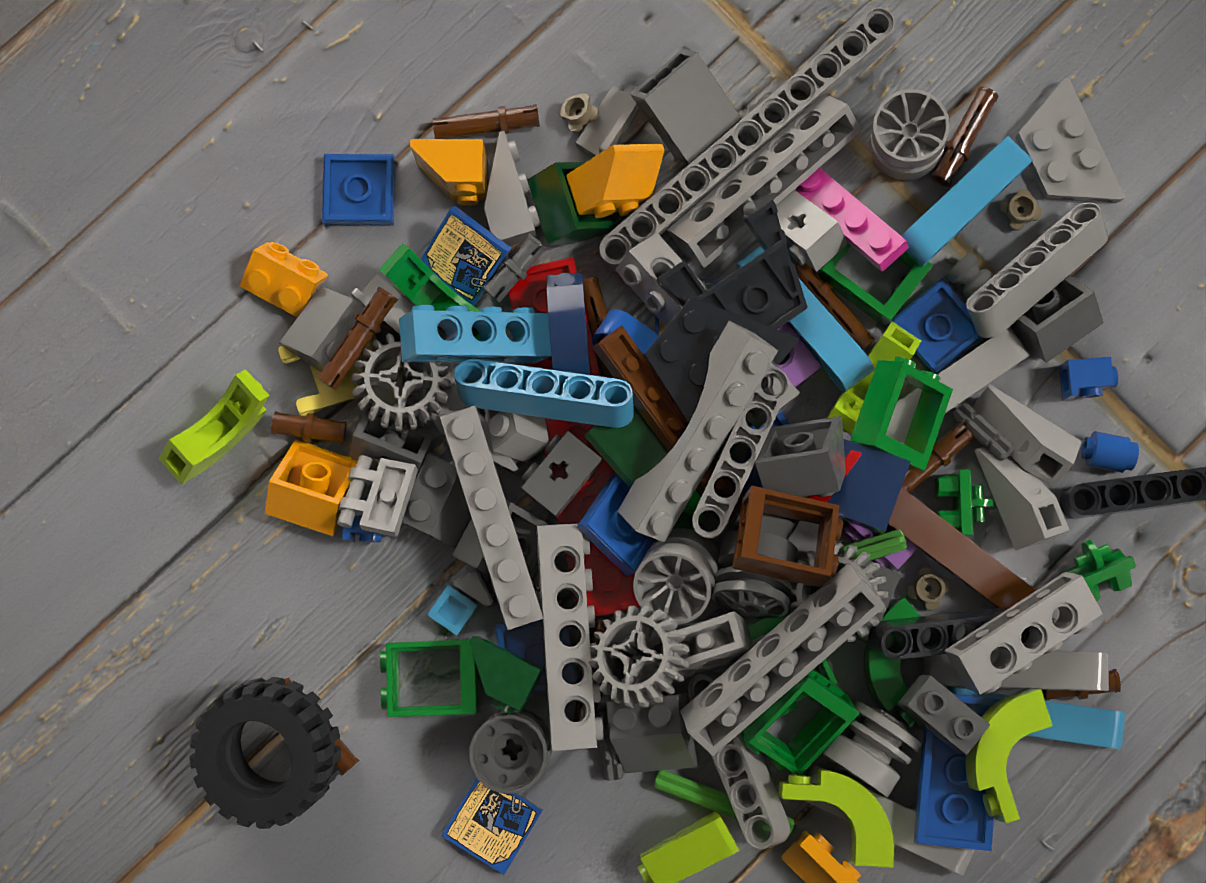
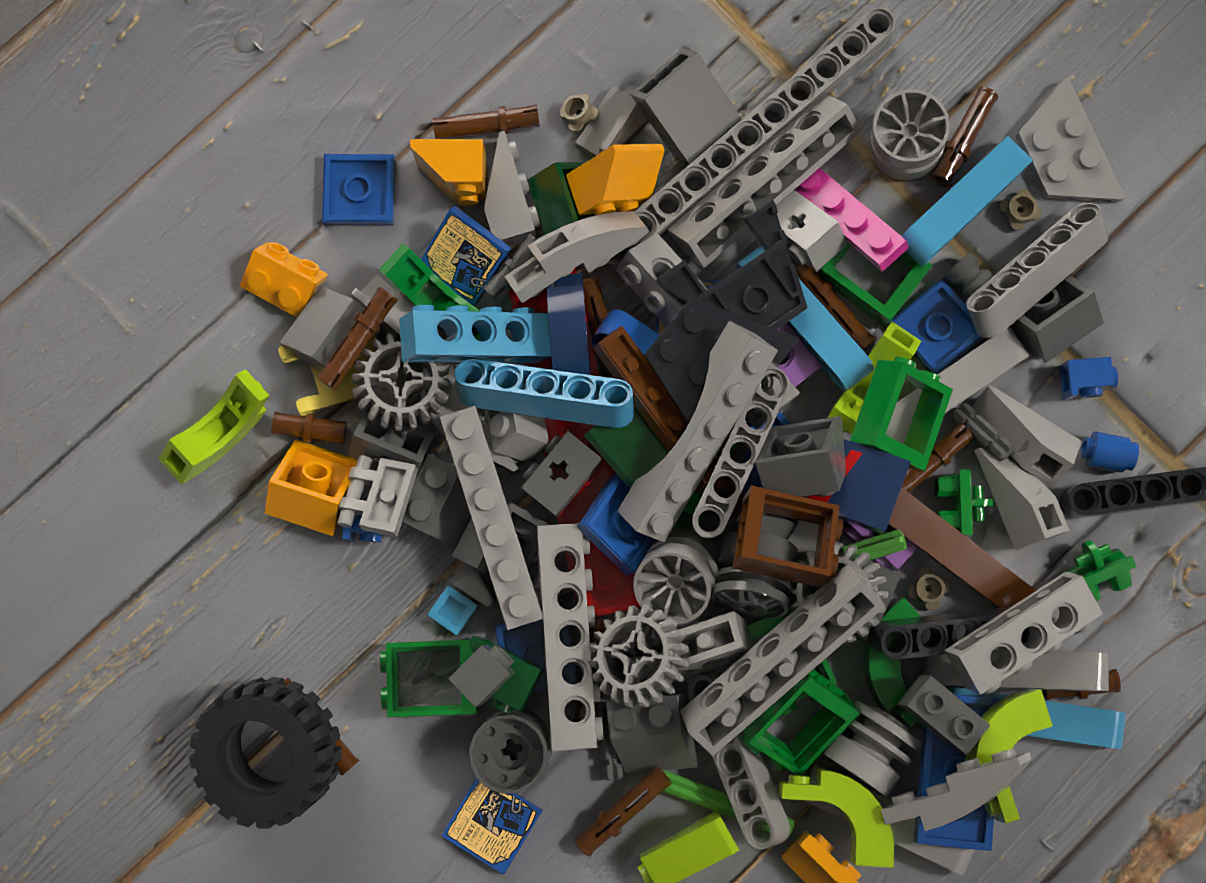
none -> dark grey brick [448,645,515,707]
none -> light grey slope [504,211,649,303]
none -> reddish brown pin [574,766,672,857]
none -> light grey slope [881,748,1032,831]

